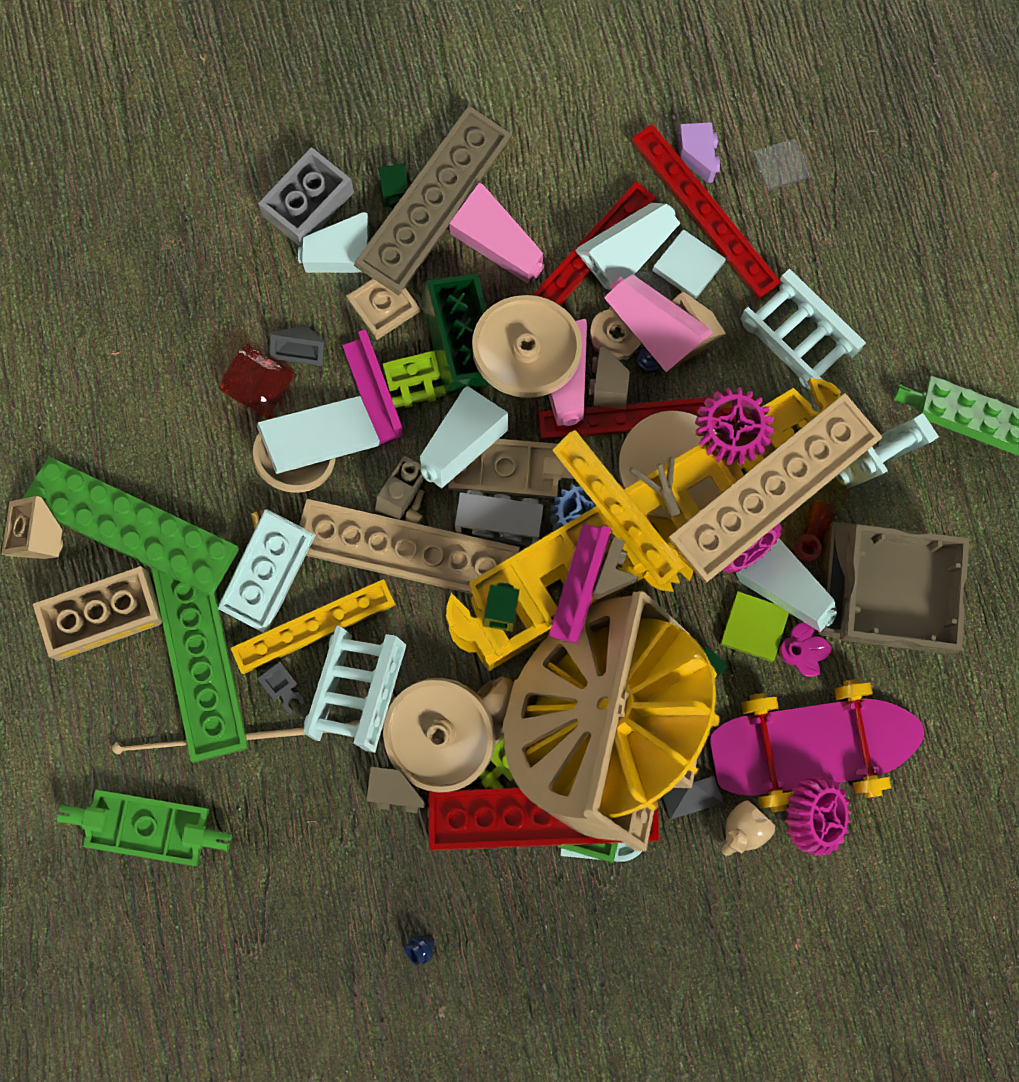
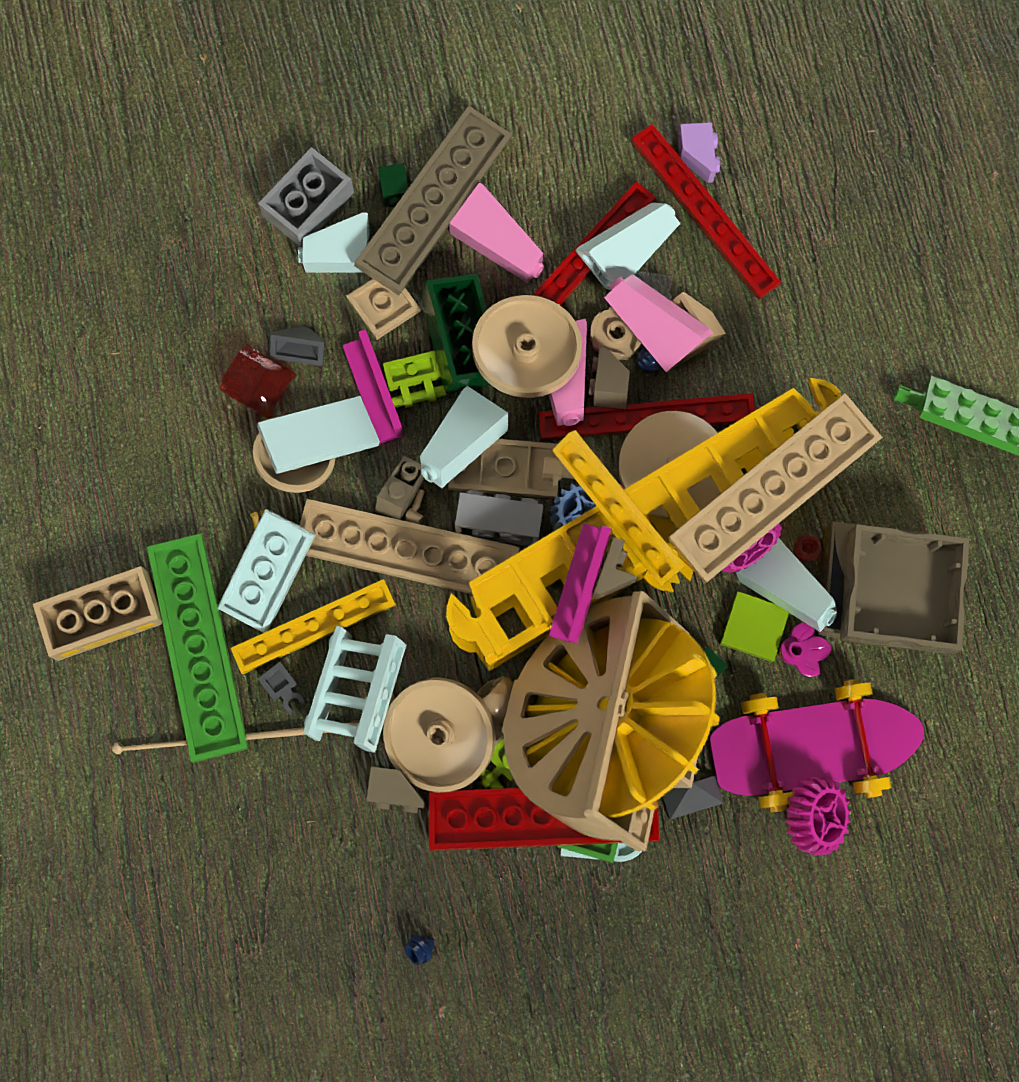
tan slope [1,496,63,559] -> none
bright green plate [22,457,239,597] -> none
bright green plate [57,790,232,866] -> none
dark green brick [483,583,520,632] -> none
dark tan plant [630,457,681,517] -> none
light aqua tile [652,229,726,300] -> none
dark pink gear [695,387,774,465] -> none
tan piece [721,800,776,856] -> none
light aqua fence [740,269,866,389] -> none
clear piece [753,138,810,191] -> none
clear red cone [803,500,835,542] -> none
light aqua fence [836,413,939,489] -> none

